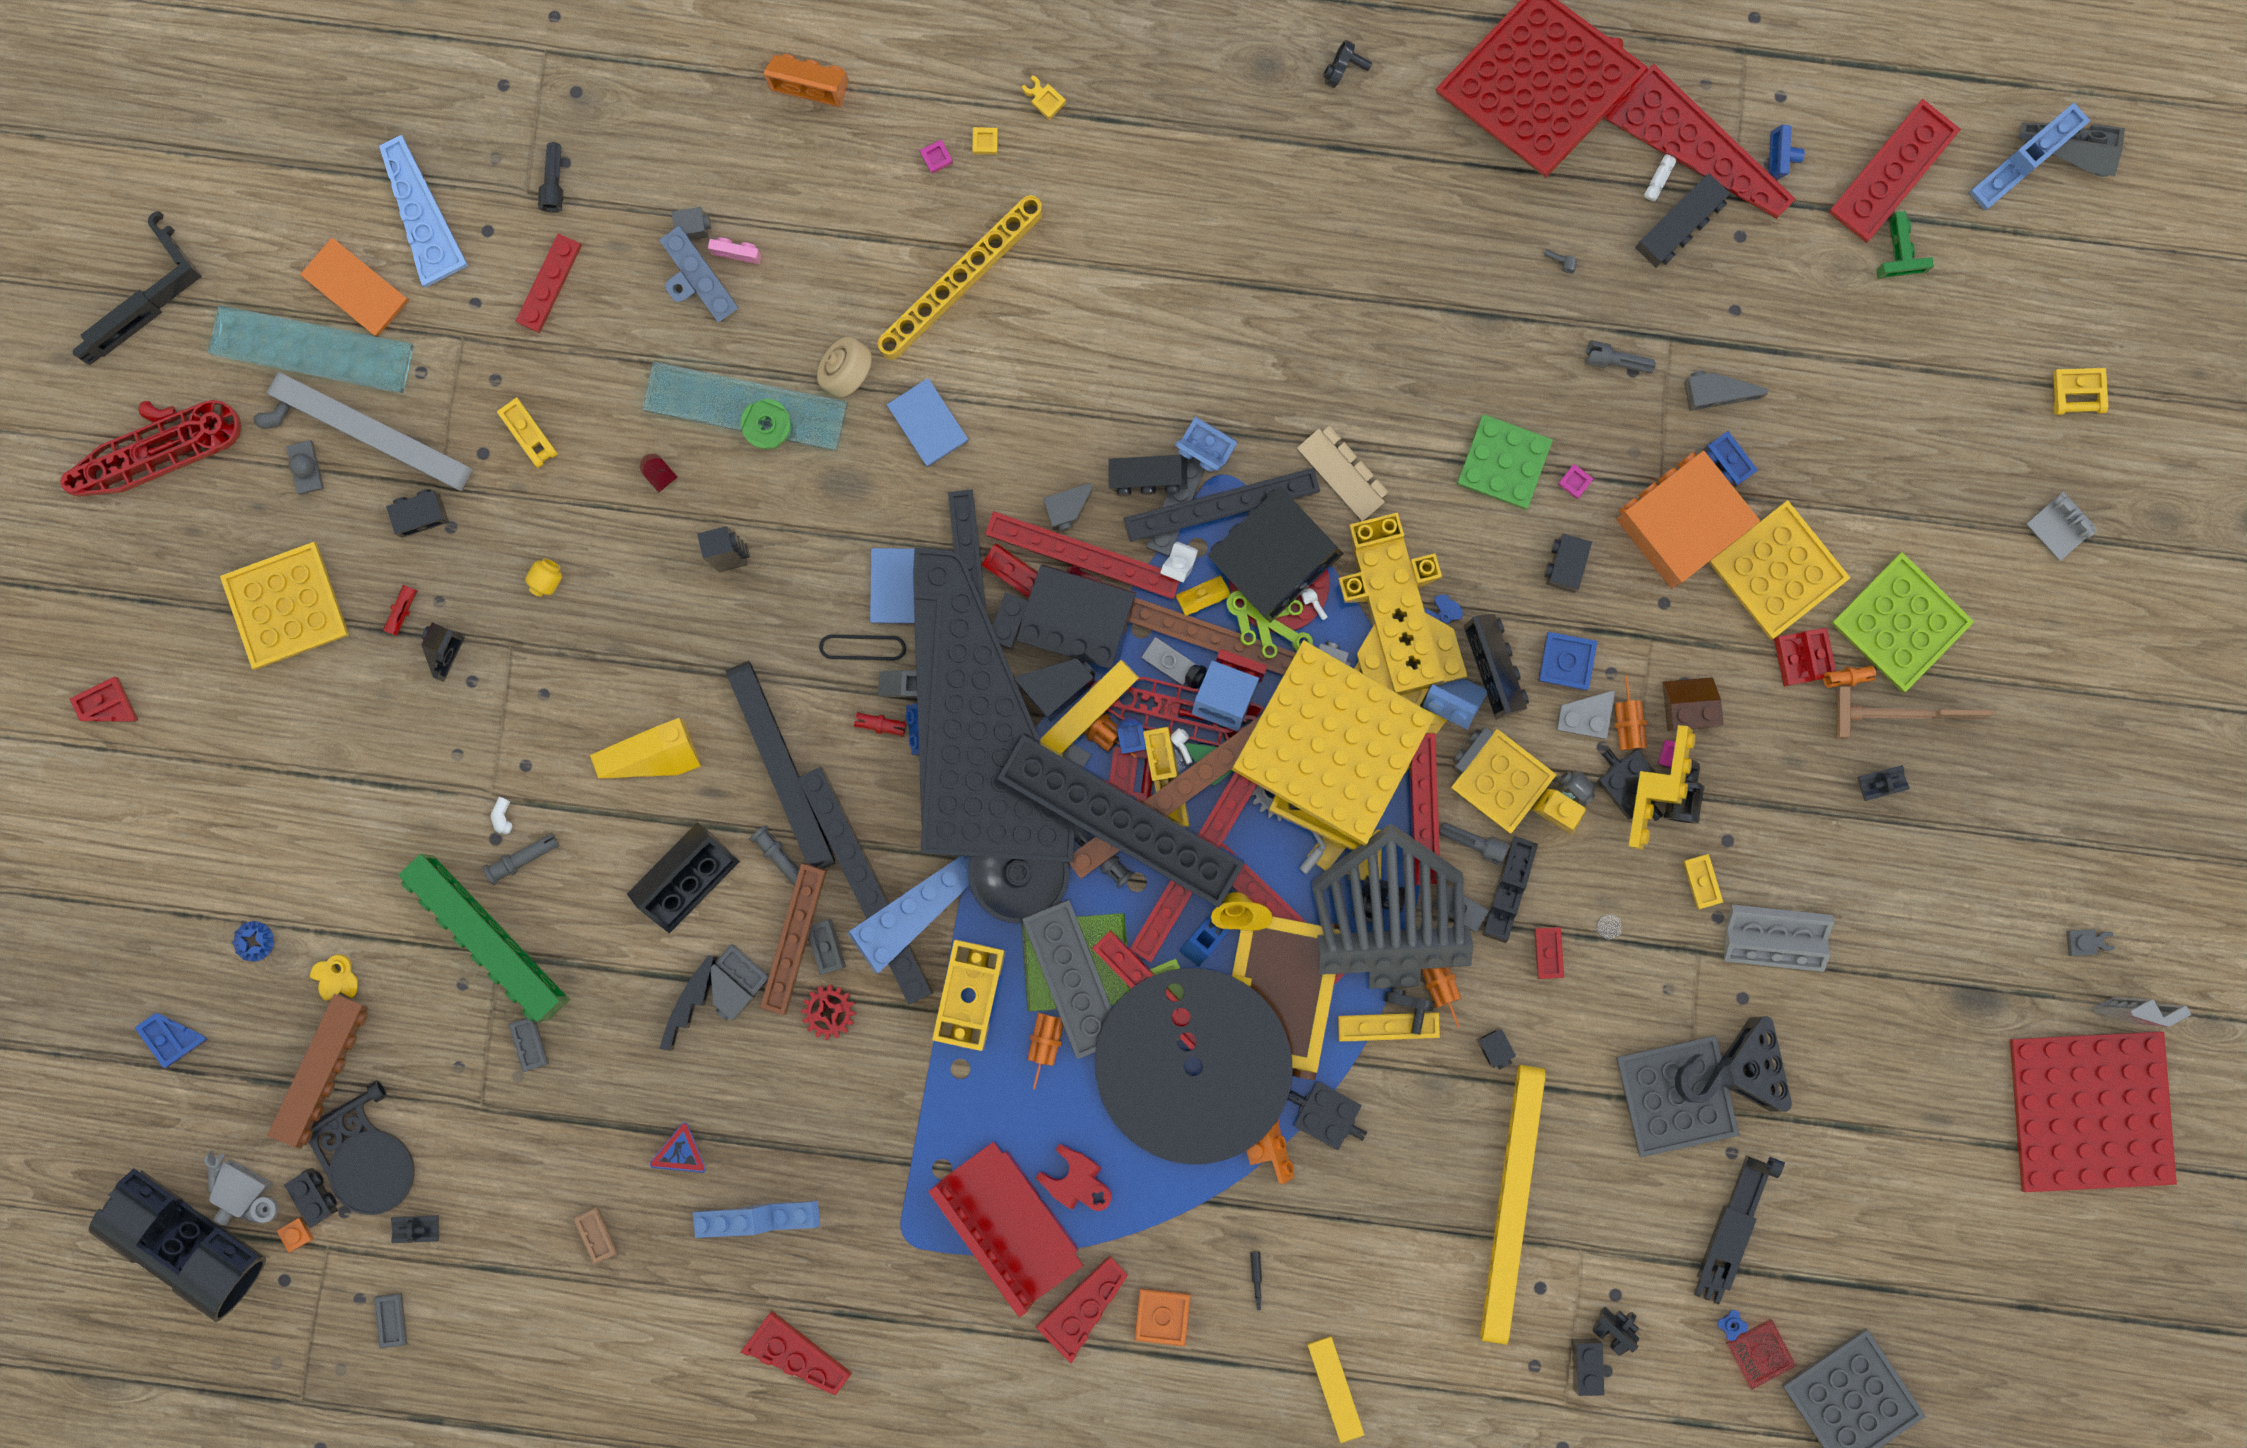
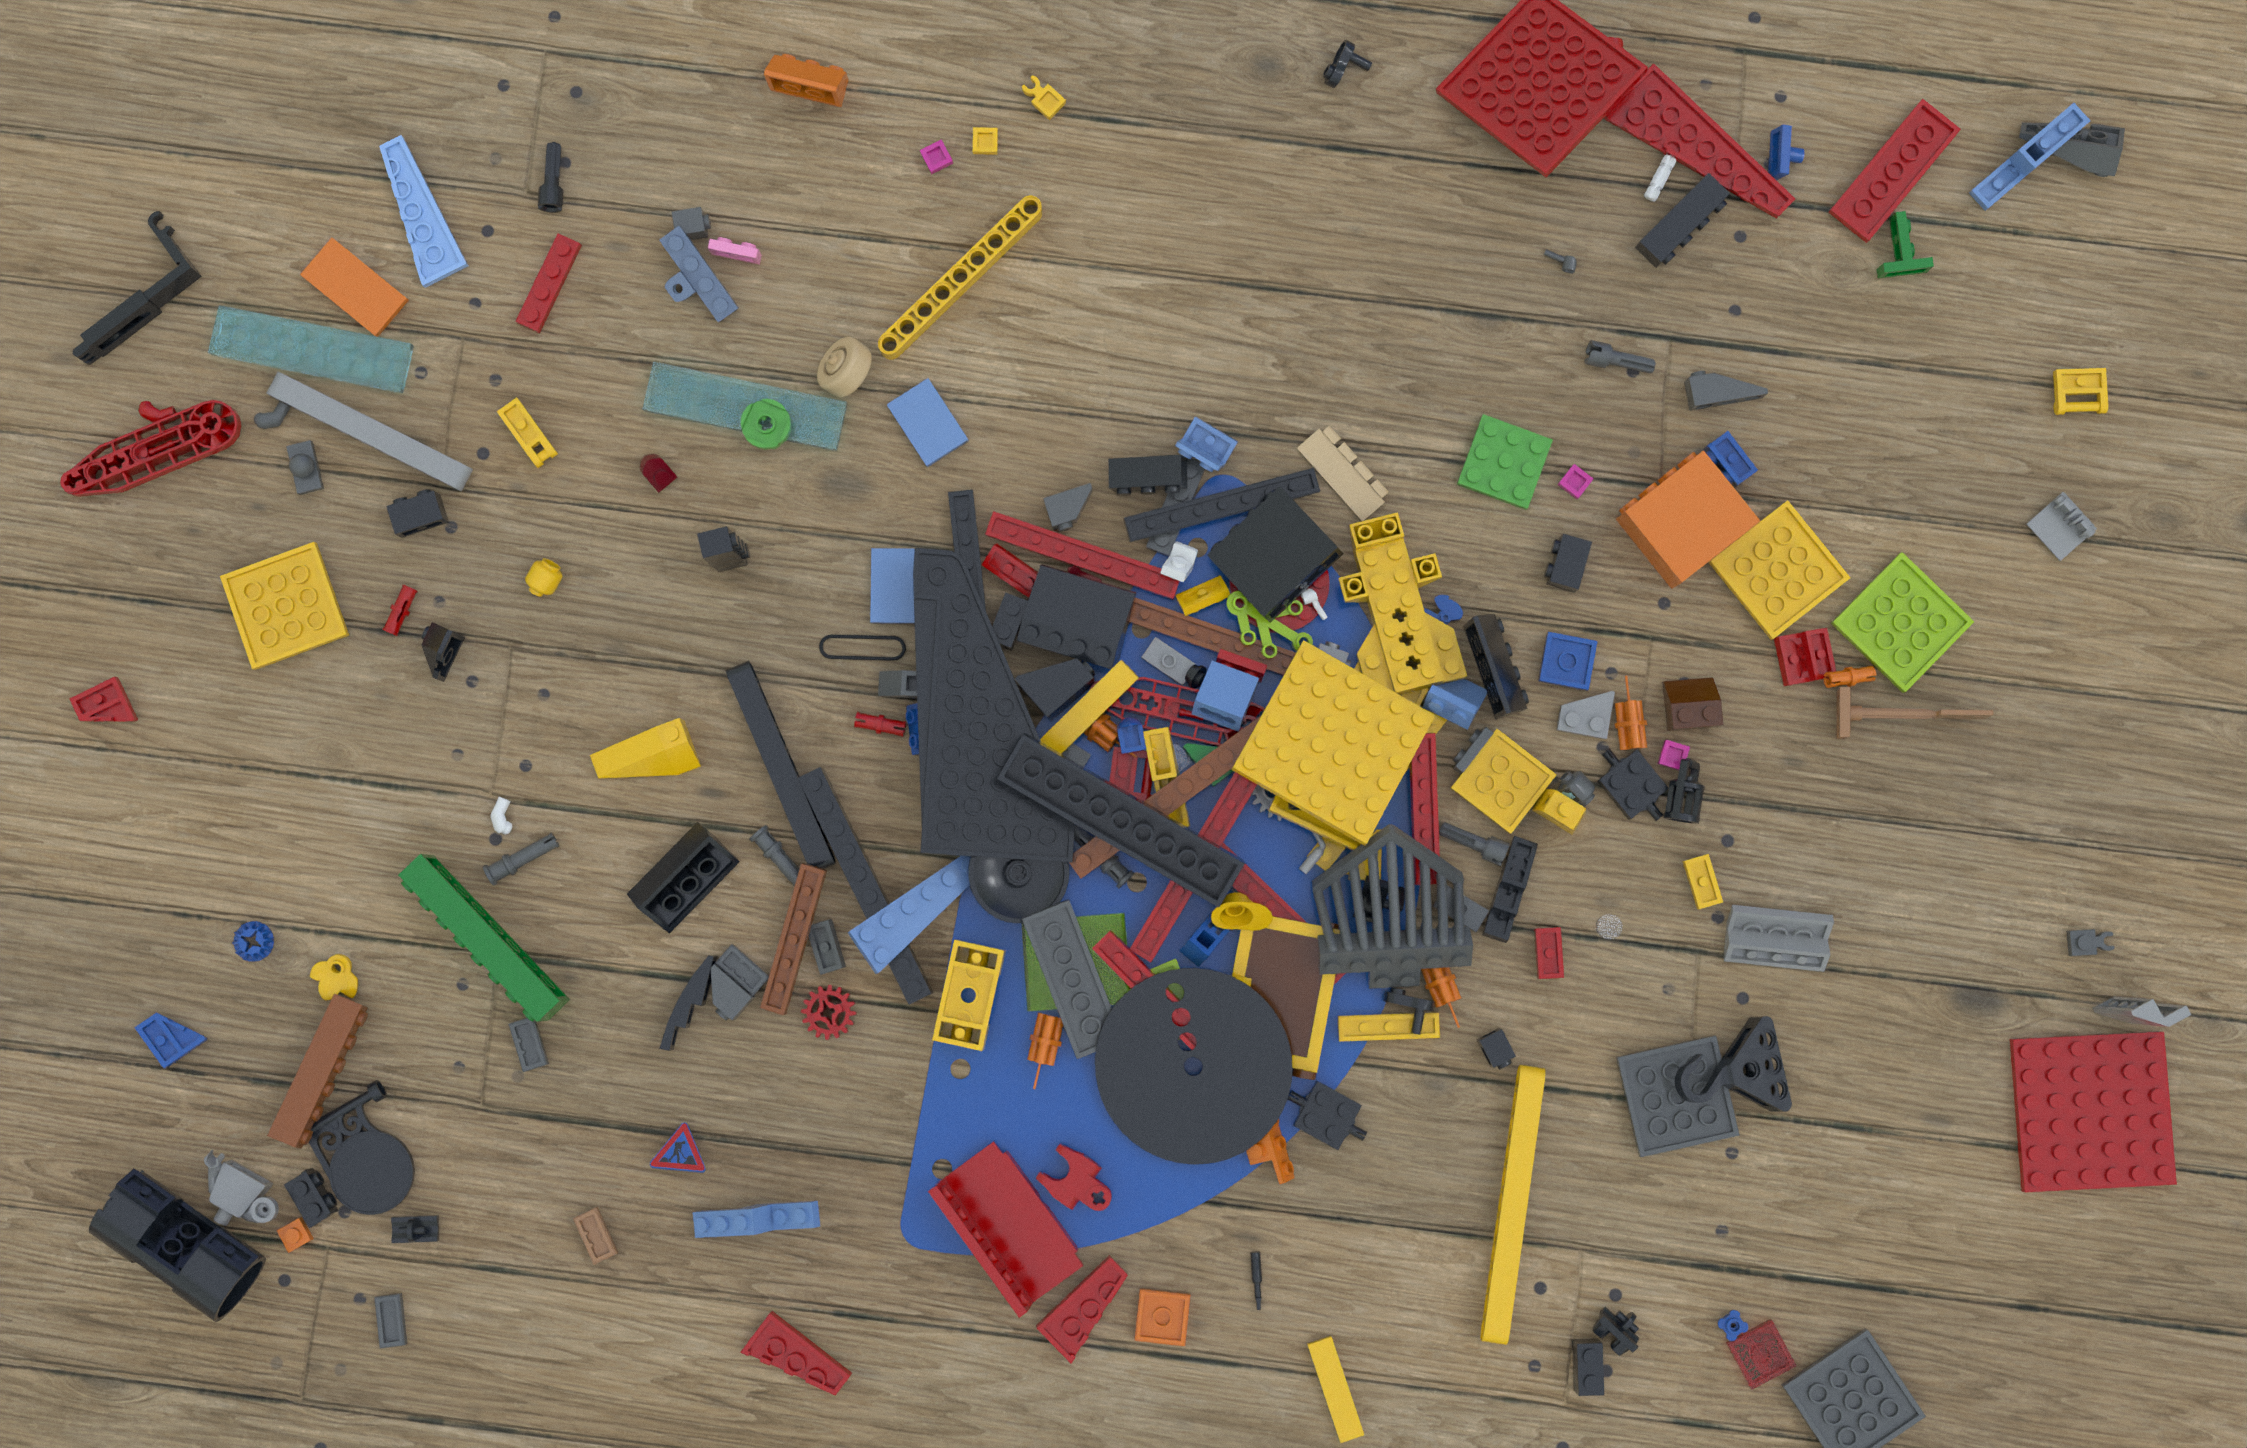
white hand [1171,728,1192,765] -> none
yellow bracket [1629,725,1695,850] -> none
black hinge [1694,1156,1785,1305] -> none
black hips [1857,765,1910,801] -> none

